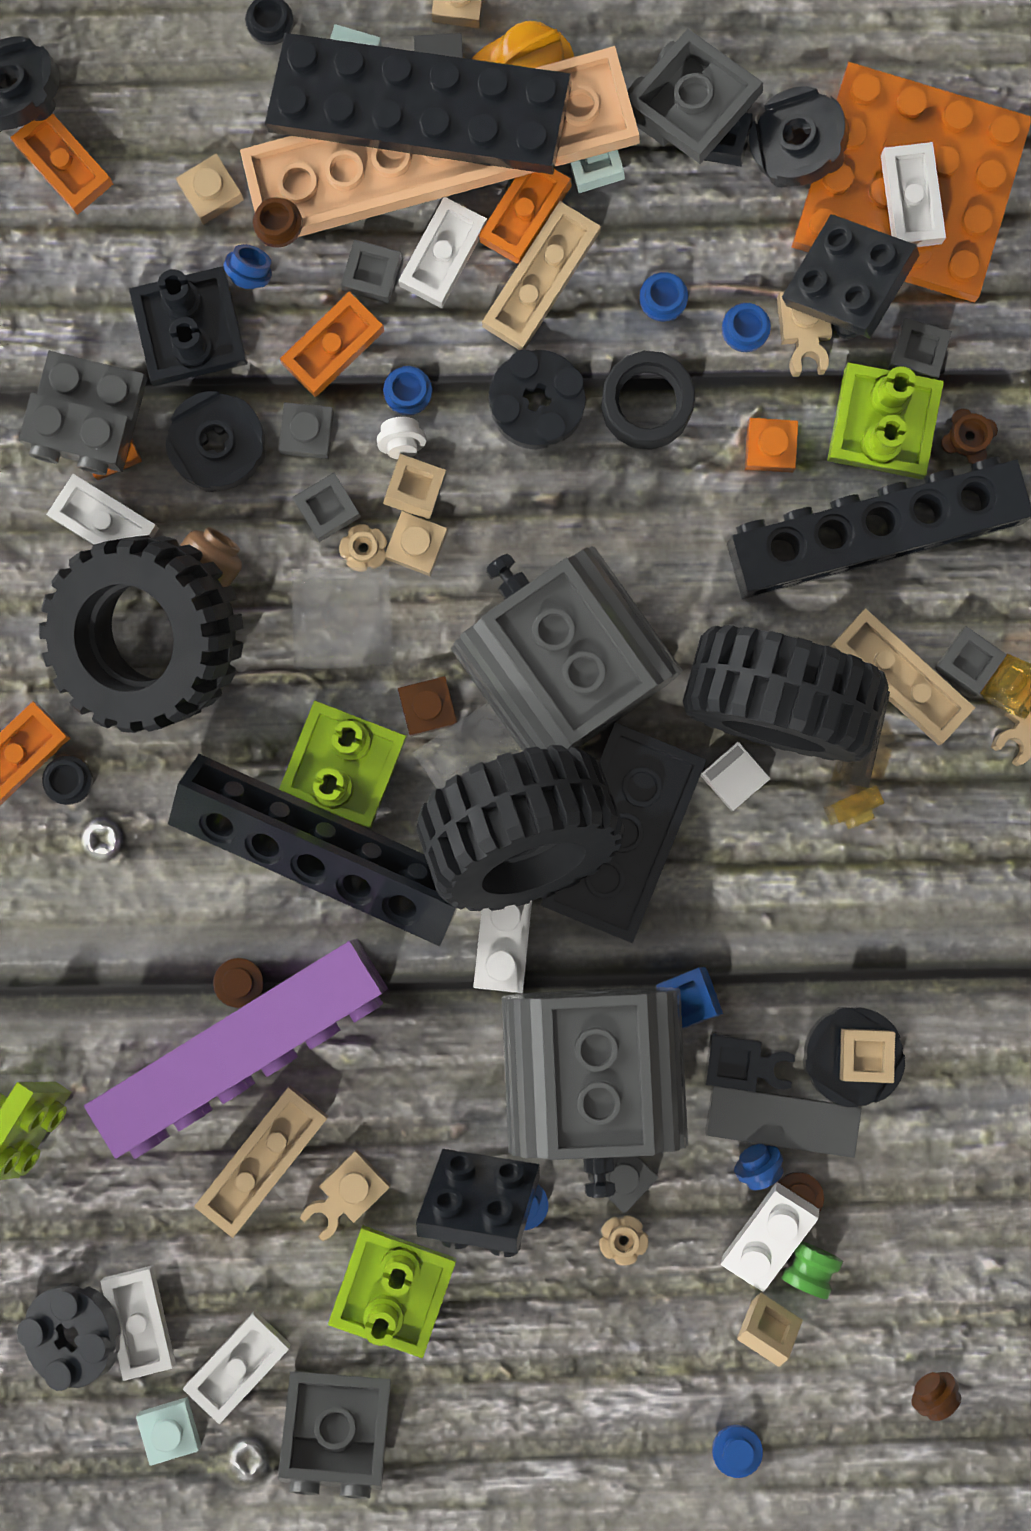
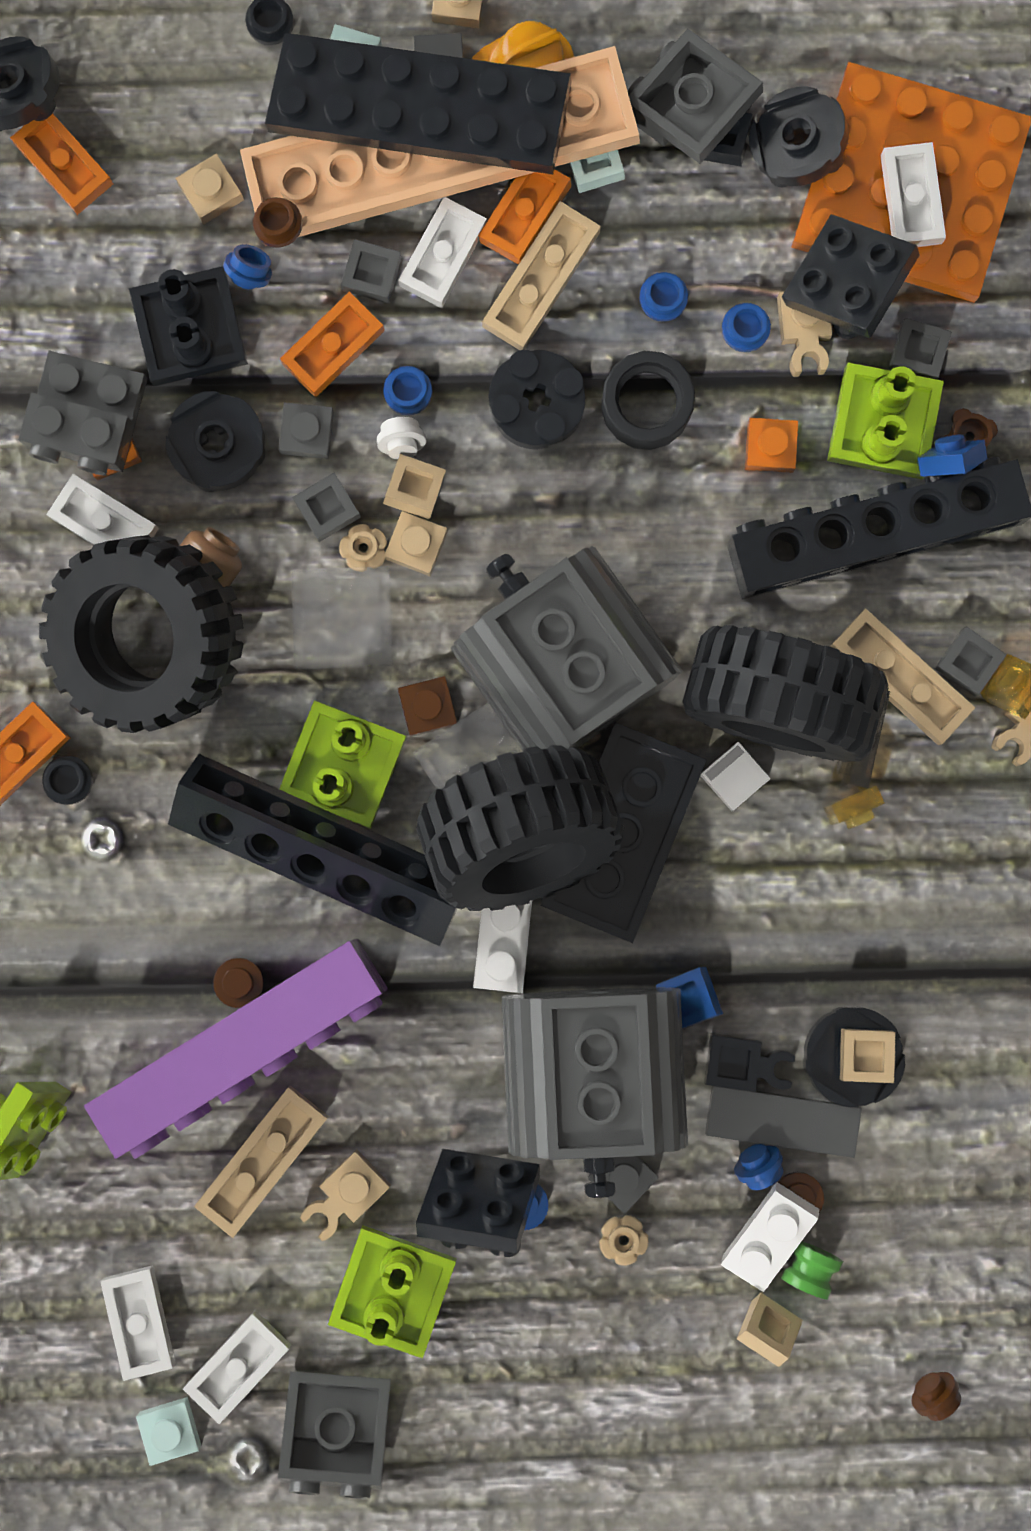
black plate [17,1283,120,1391] -> none
blue plate [712,1425,763,1478] -> none
none -> blue plate [917,435,988,476]

